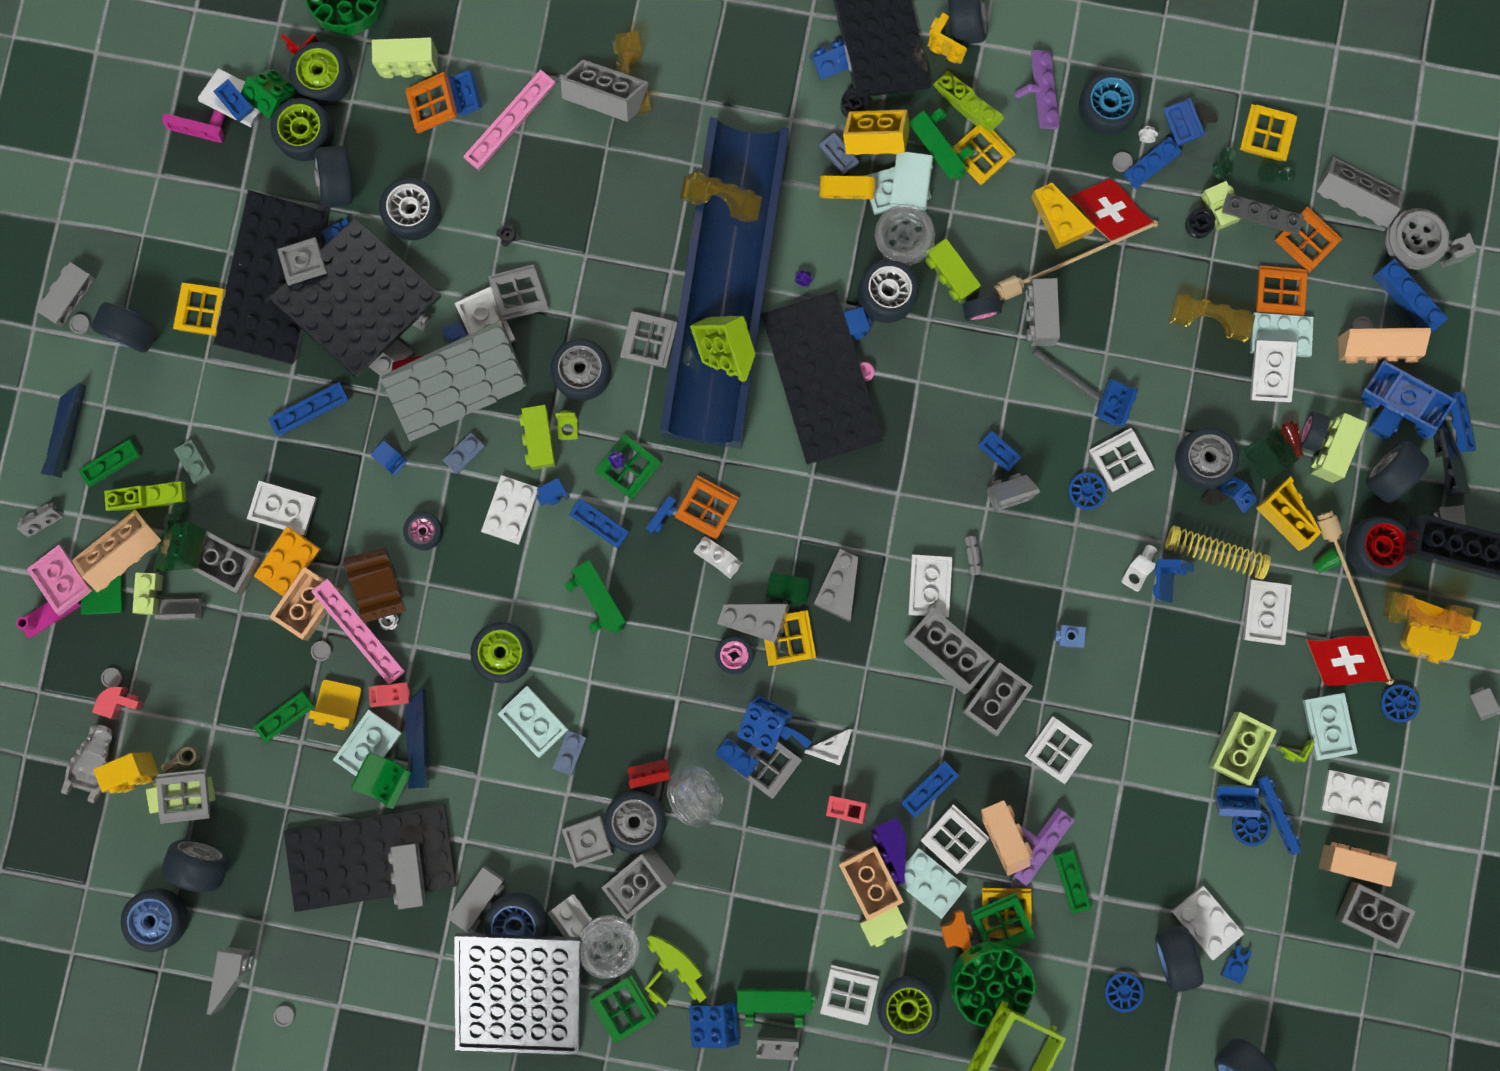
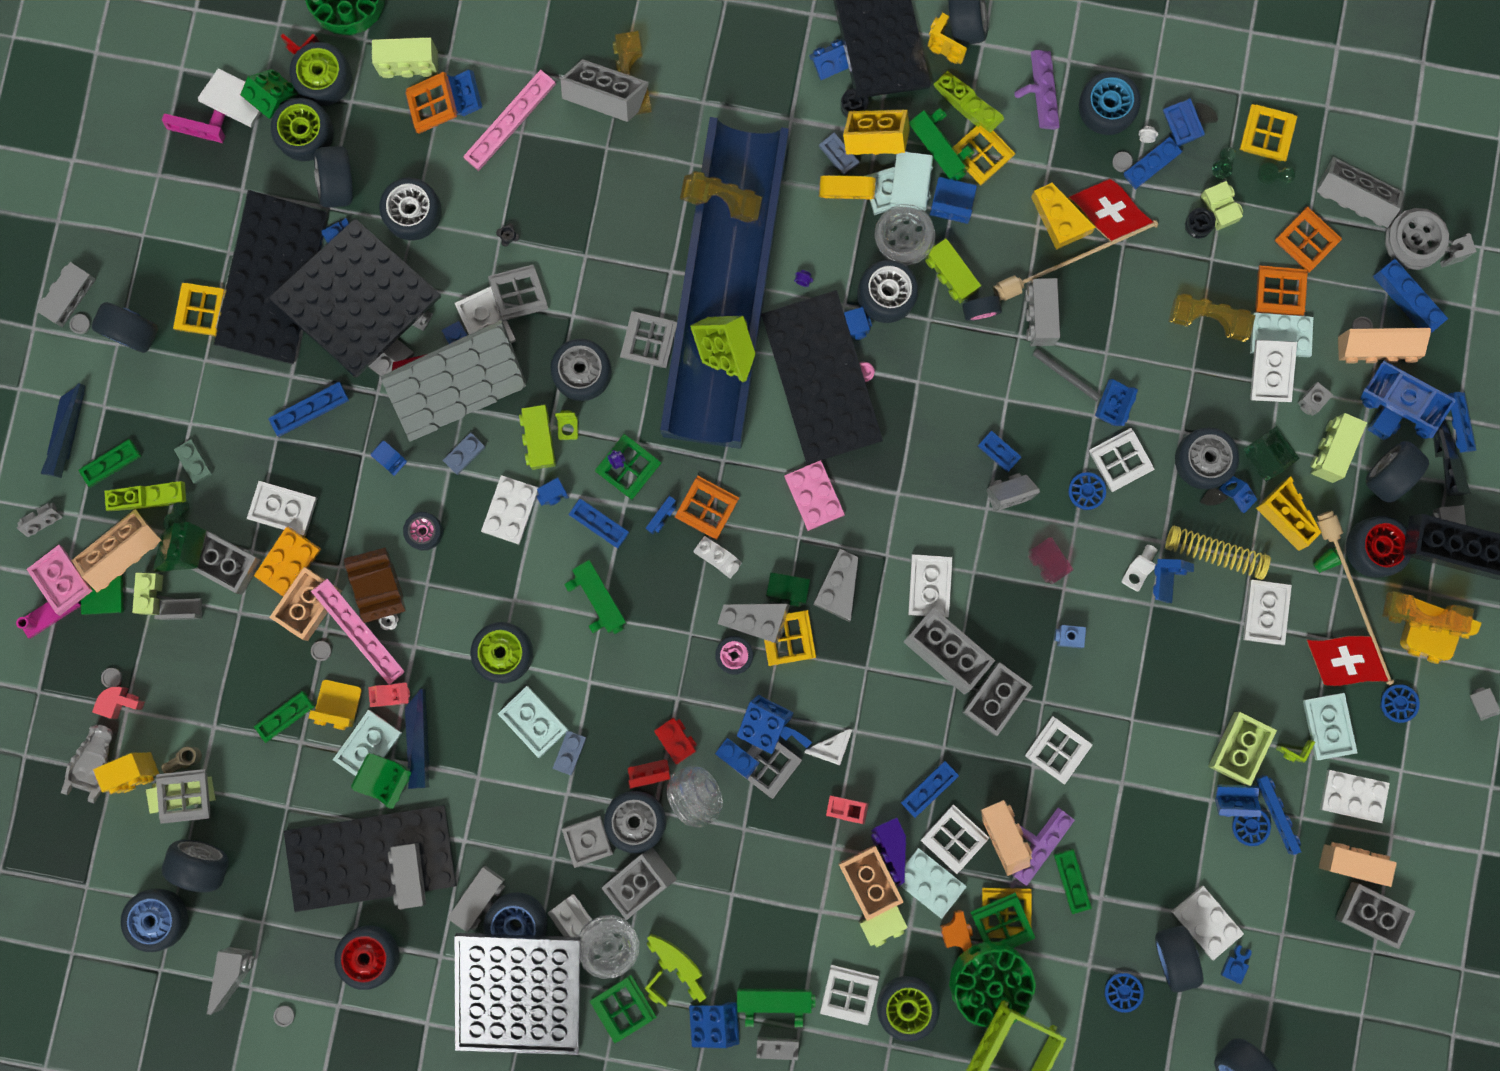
blue plate [213,79,254,122] -> none
light grey tile [277,237,327,285] -> none
light grey axle [965,536,982,575] -> none
dark grey bracket [1221,193,1304,235] -> none
clear red cone [1279,421,1304,458] -> none
black wheel [1299,412,1329,452] -> none
none -> wheel [334,925,399,990]
none -> red bracket [654,717,697,765]
none -> bright pink plate [784,460,845,531]
none -> blue bracket [930,177,977,224]
none -> clear pink brick [1028,537,1074,585]
none -> light grey brick [1298,382,1333,416]

